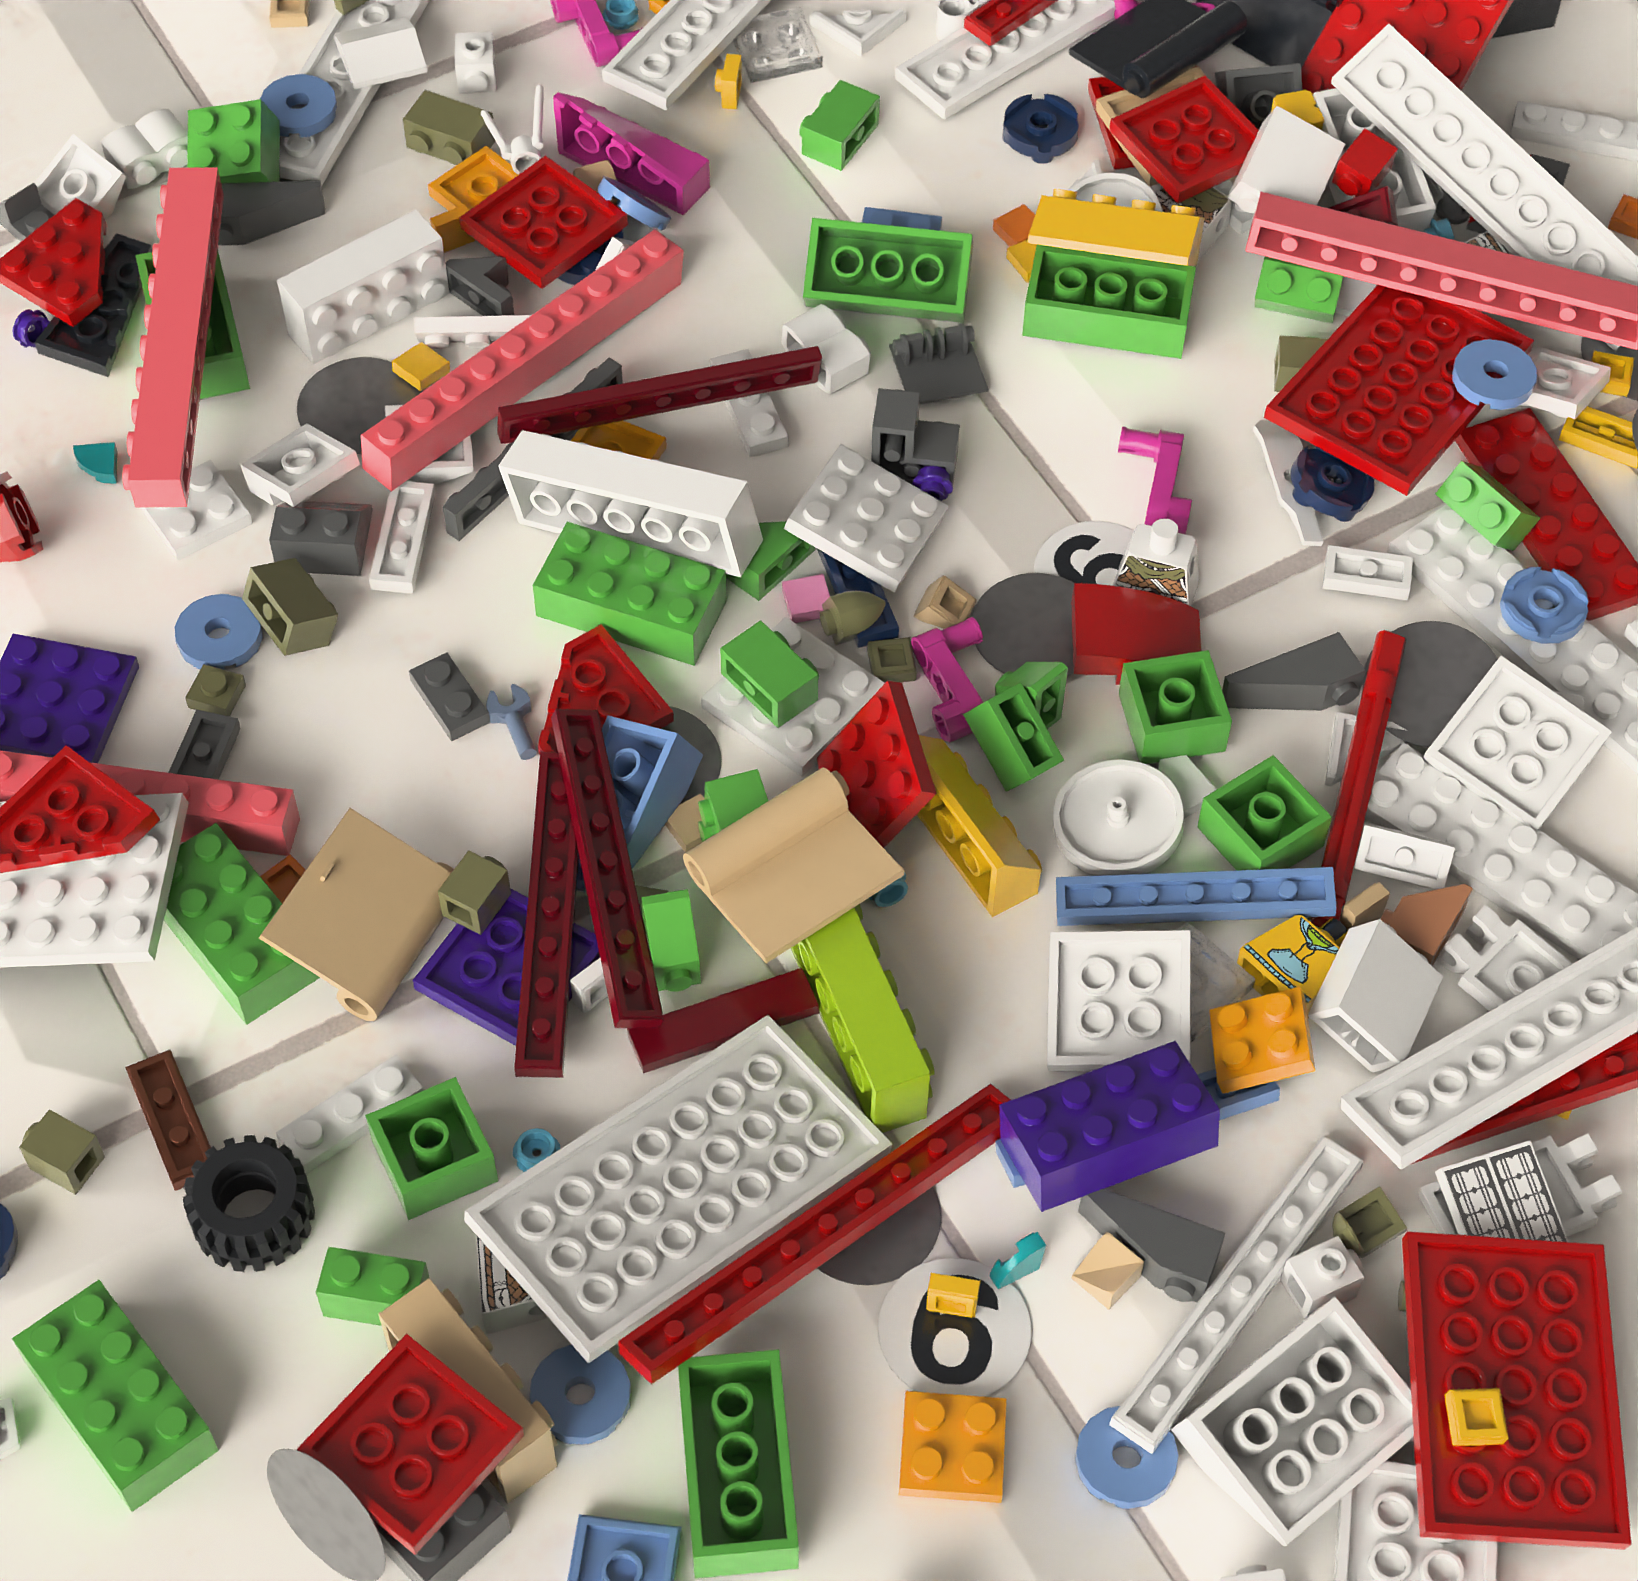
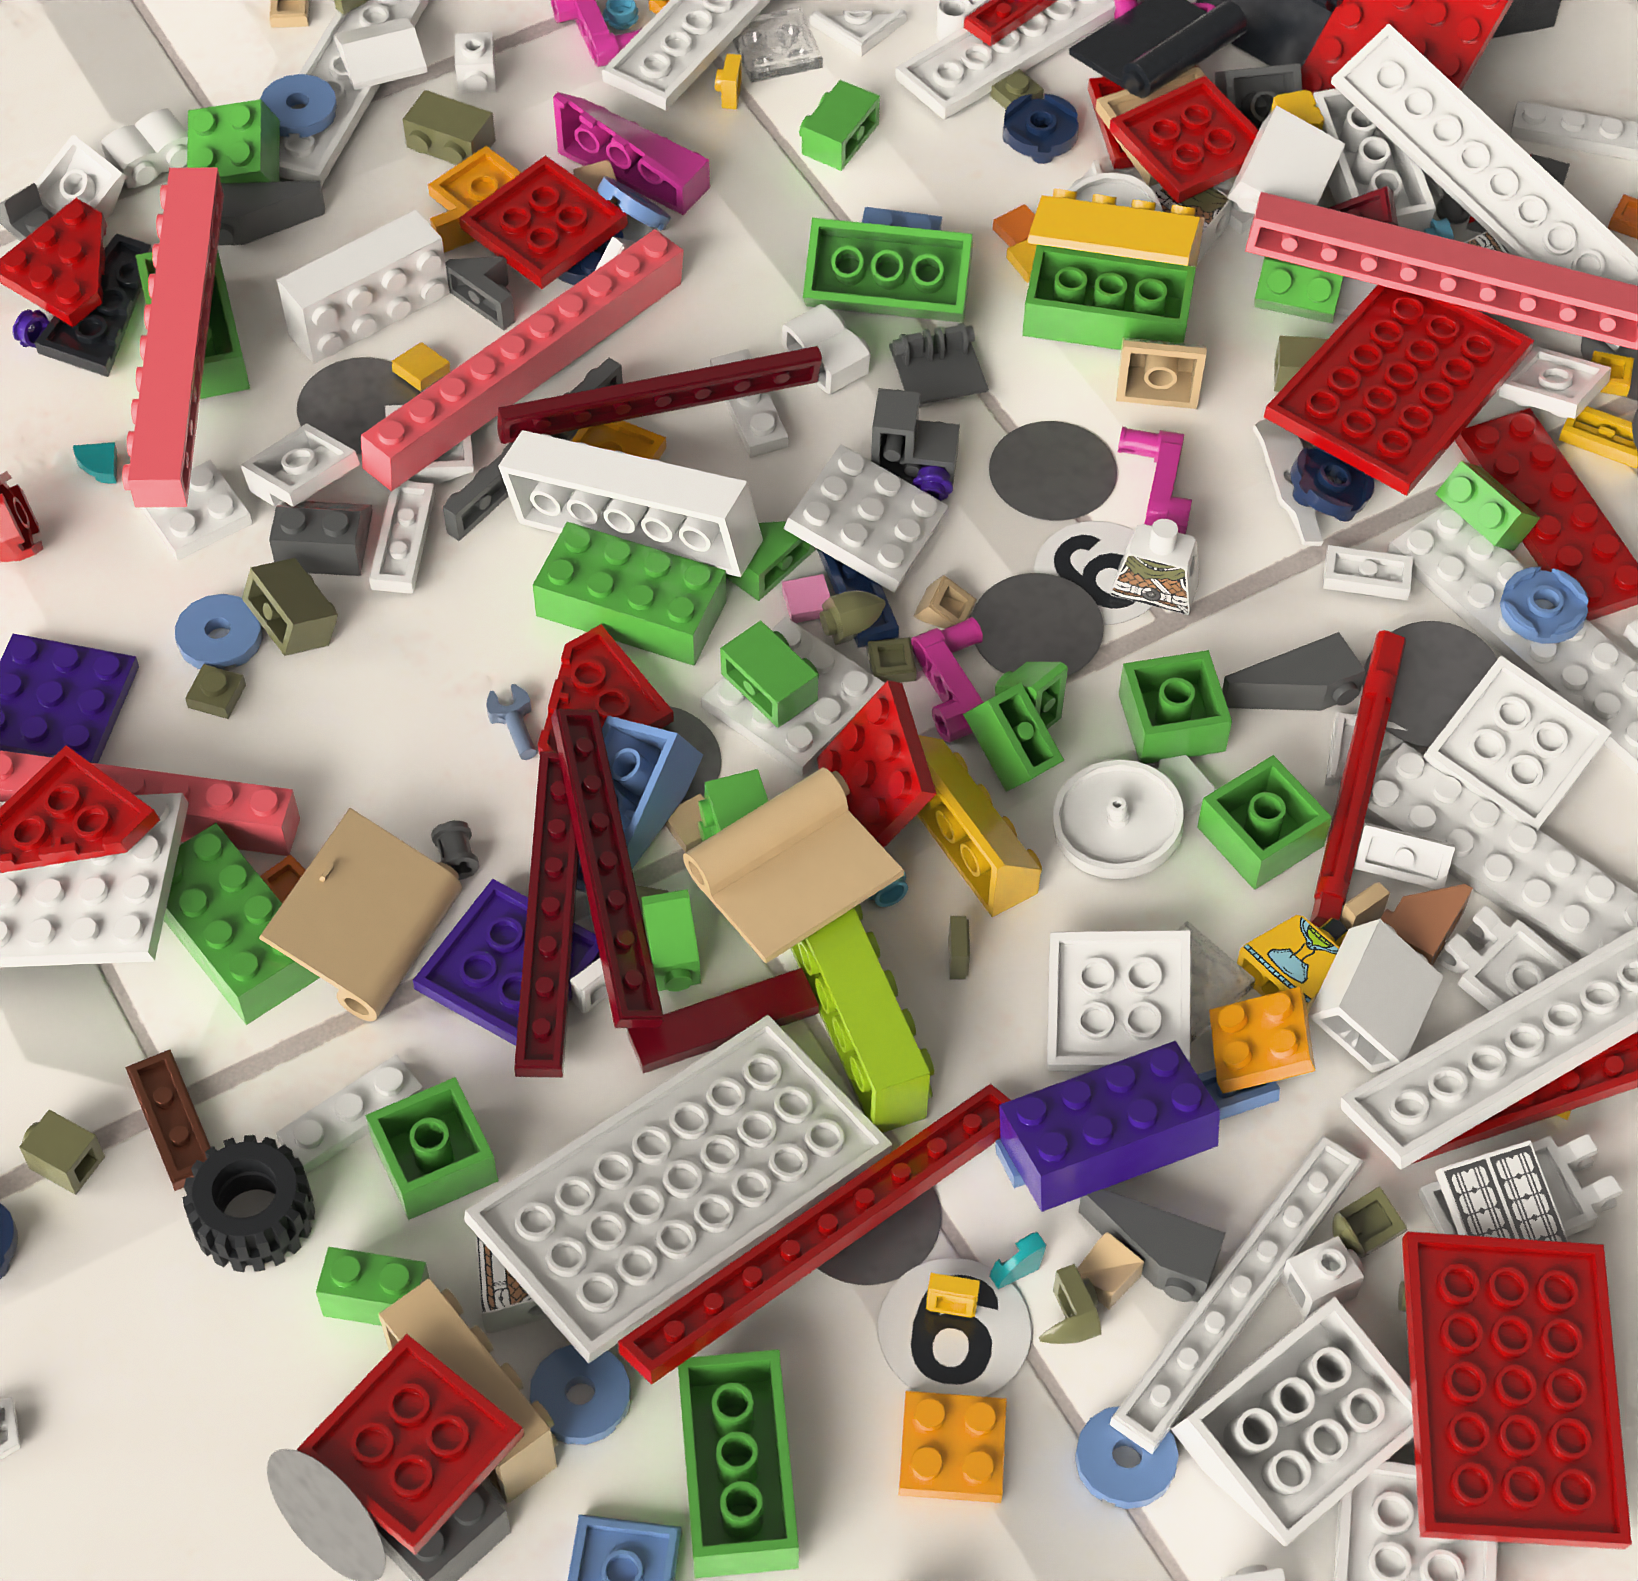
bright green brick [12,1279,219,1512] -> none
dark grey plate [168,710,241,780] -> none
dark grey plate [409,652,490,742] -> none
white plate [414,315,531,348] -> none
olive brick [438,850,511,935] -> none
white plant [481,84,544,175] -> none
medium azure plate [513,1128,560,1172] -> none
medium blue plate [1056,867,1336,926] -> none
red slope [1071,583,1201,685] -> none
red brick [1332,128,1398,197] -> none
yellow tile [1445,1388,1508,1446] -> none
medium blue tile [1452,339,1537,410] -> none
none -> dark grey bush [431,820,480,880]
none -> olive tile [948,916,970,980]
none -> flat silver sticker [989,421,1117,521]
none -> olive plate [990,69,1044,109]
none -> olive plate [1038,1264,1102,1344]
none -> tan slope [1116,338,1207,409]

